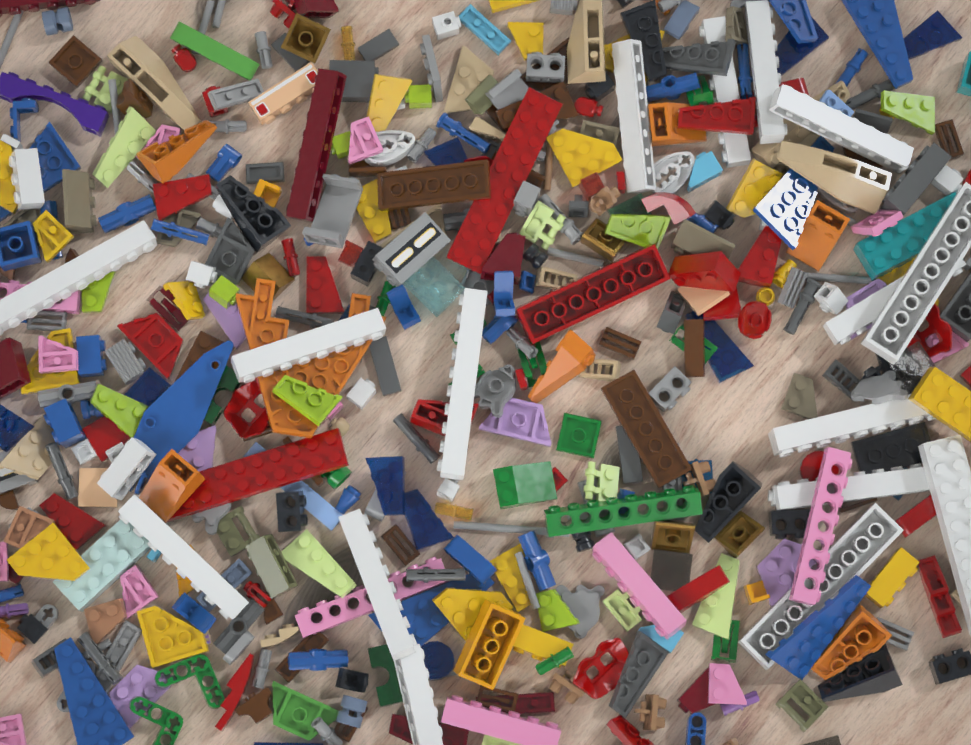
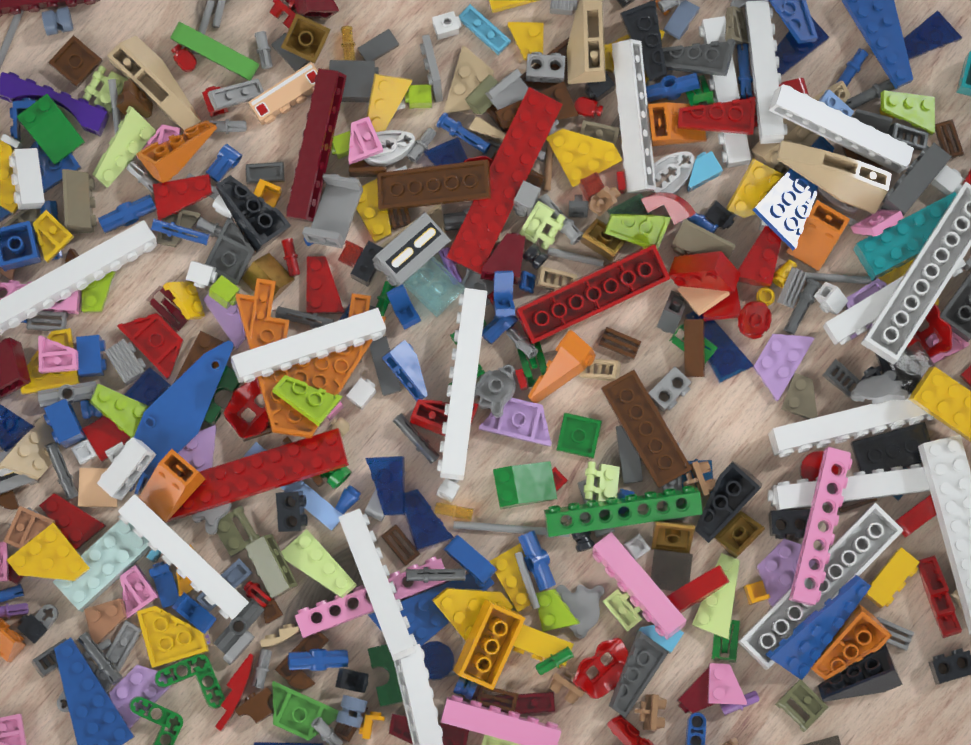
none -> green slope [17,94,85,165]
none -> blue bracket [149,562,180,608]
none -> reddish brown tile [288,670,316,689]
none -> light orange bracket [359,711,385,740]
none -> slope [382,340,428,402]
none -> medium lavender axle [438,247,462,285]
none -> blue wheel [453,676,478,700]
none -> lavender wing [753,334,815,401]
none -> dark grey slope [888,123,929,151]

